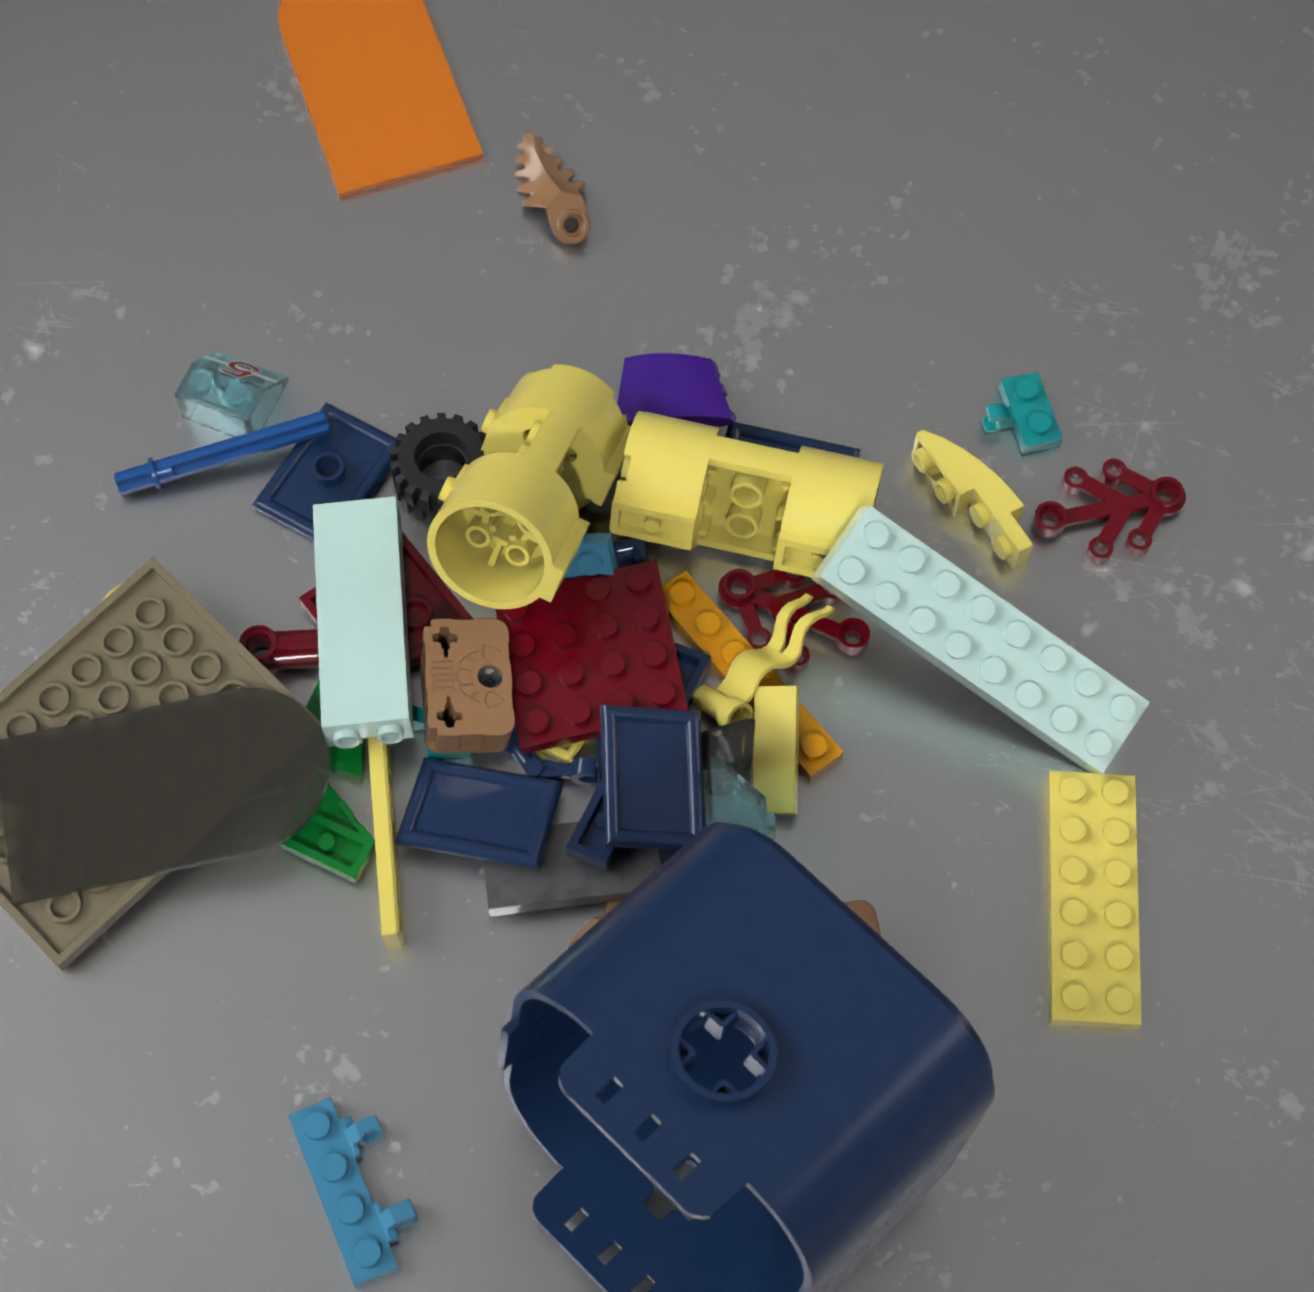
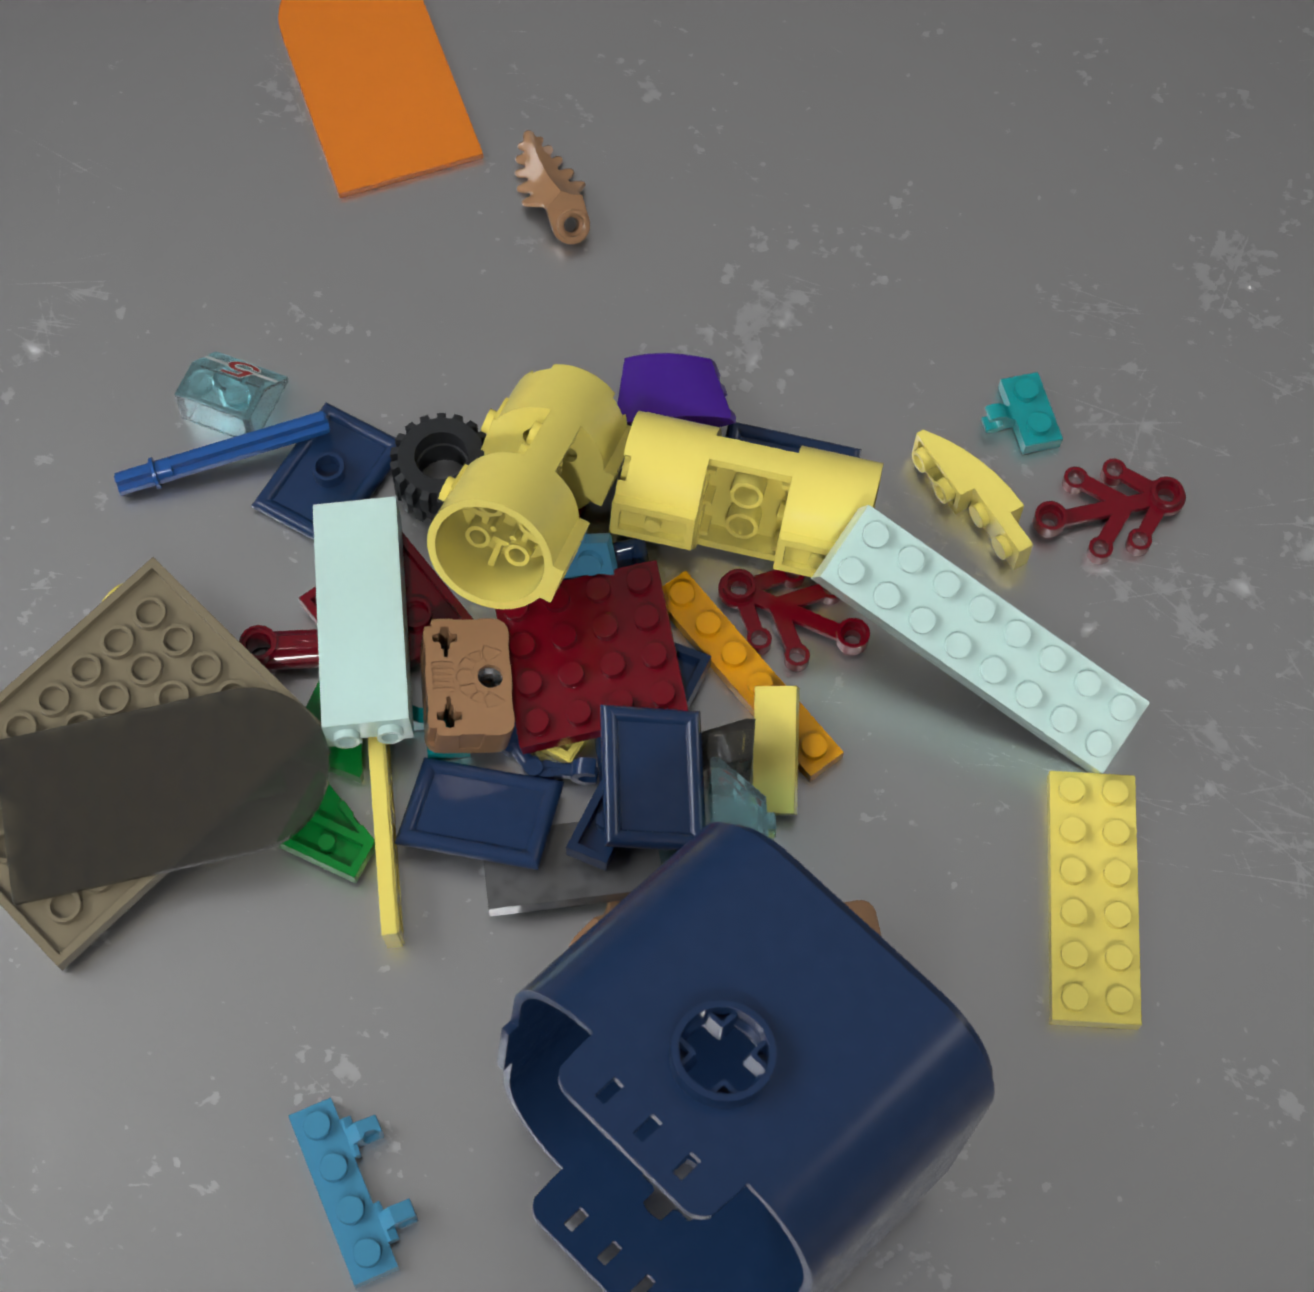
light yellow flag [693,593,835,735] -> none

